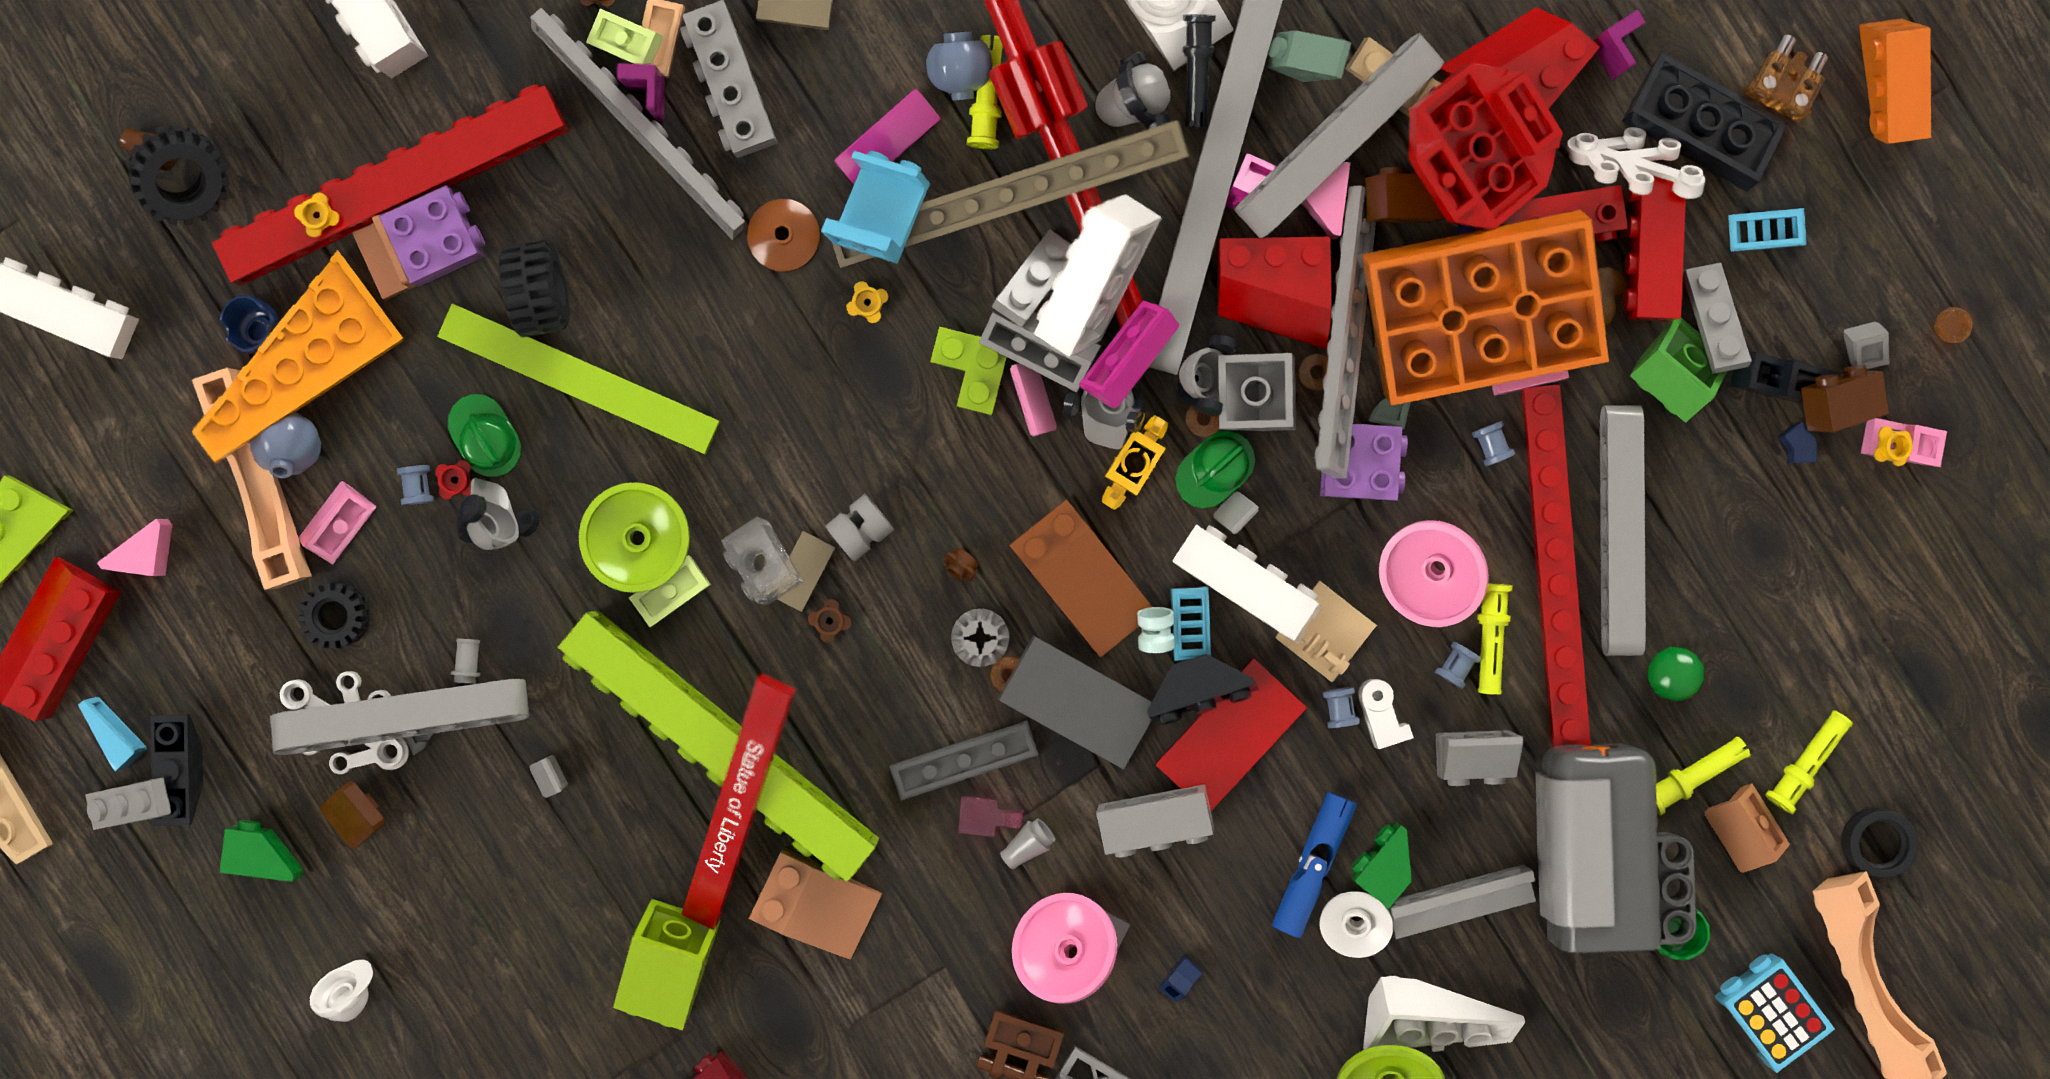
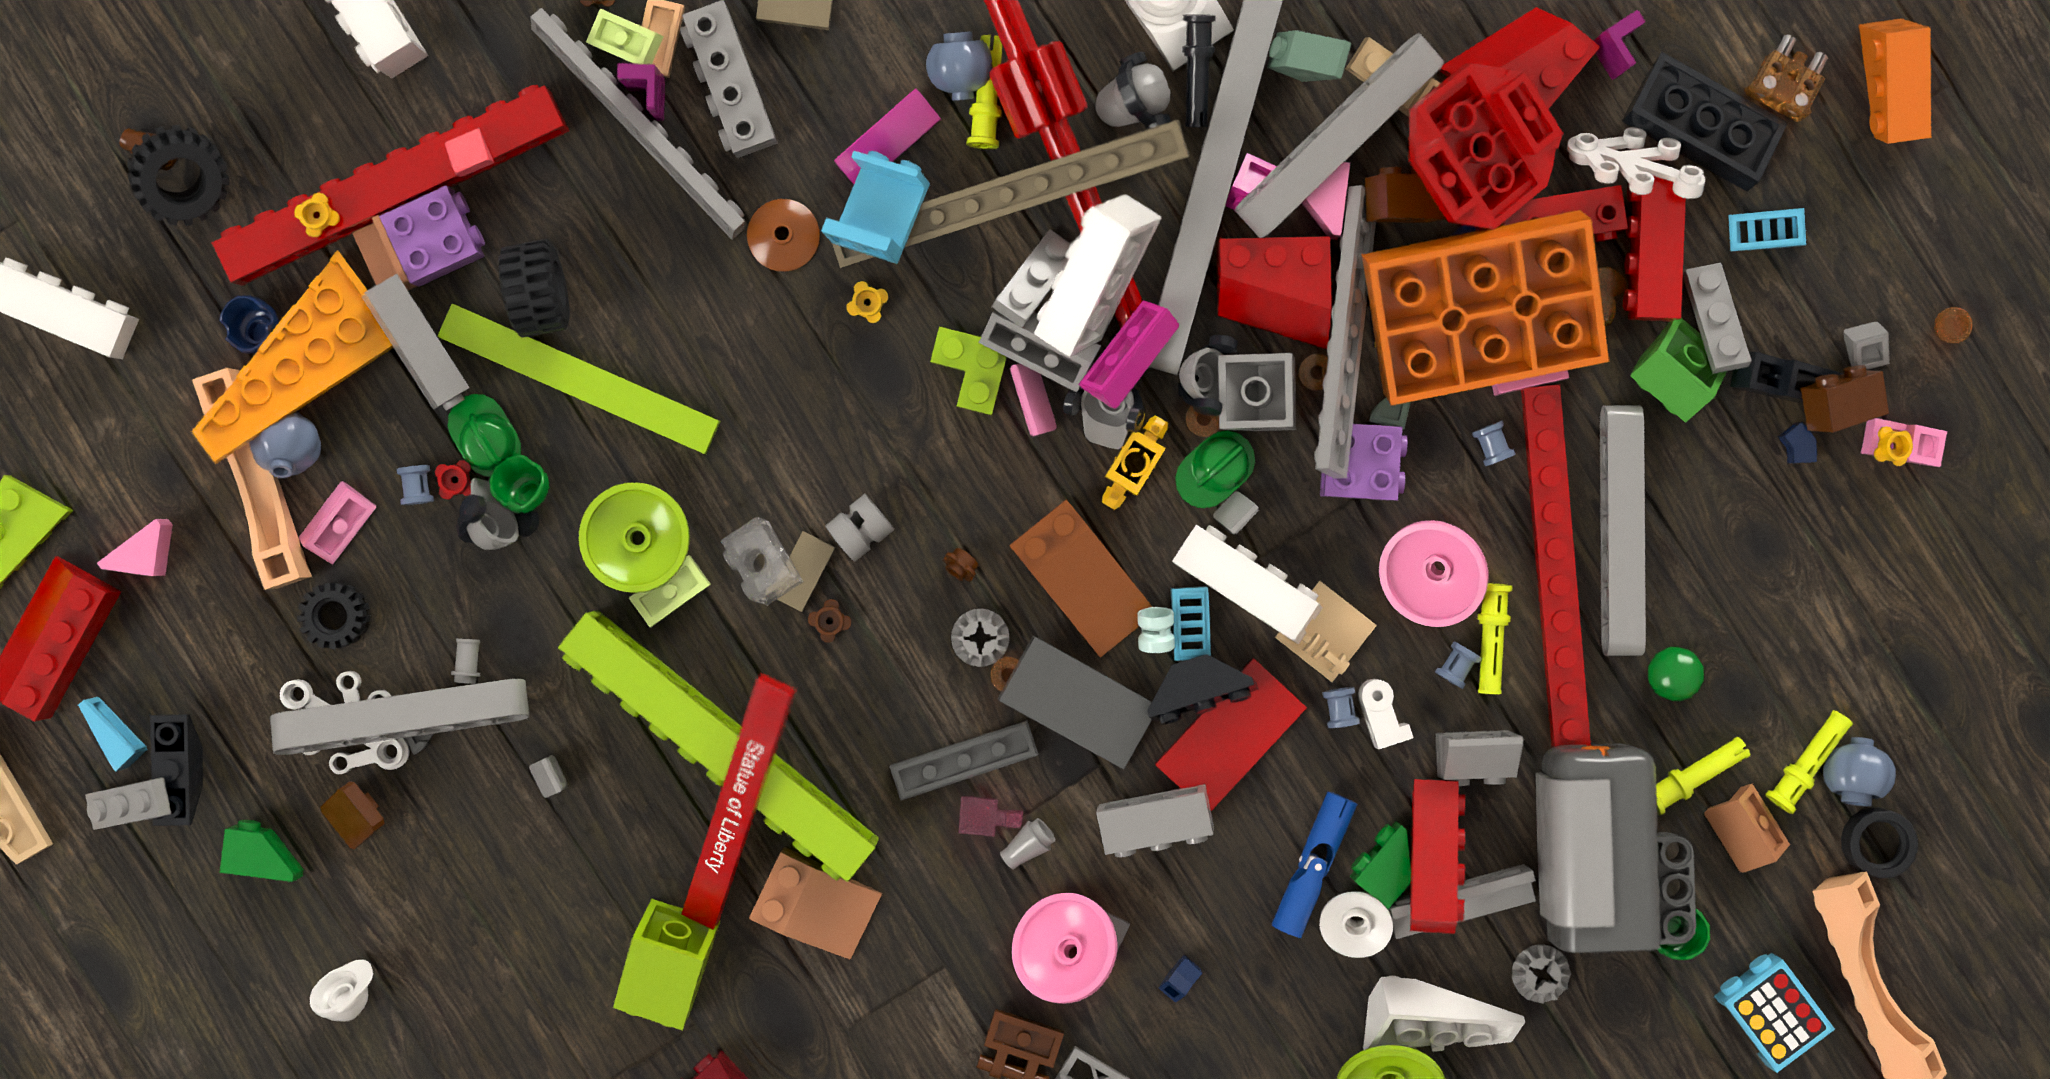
none -> light grey brick [362,274,469,411]
none -> coral slope [445,128,494,177]
none -> green hair [489,455,550,514]
none -> red brick [1410,779,1465,934]
none -> light grey gear [1512,944,1572,1004]
none -> sand blue plant [1823,737,1896,806]

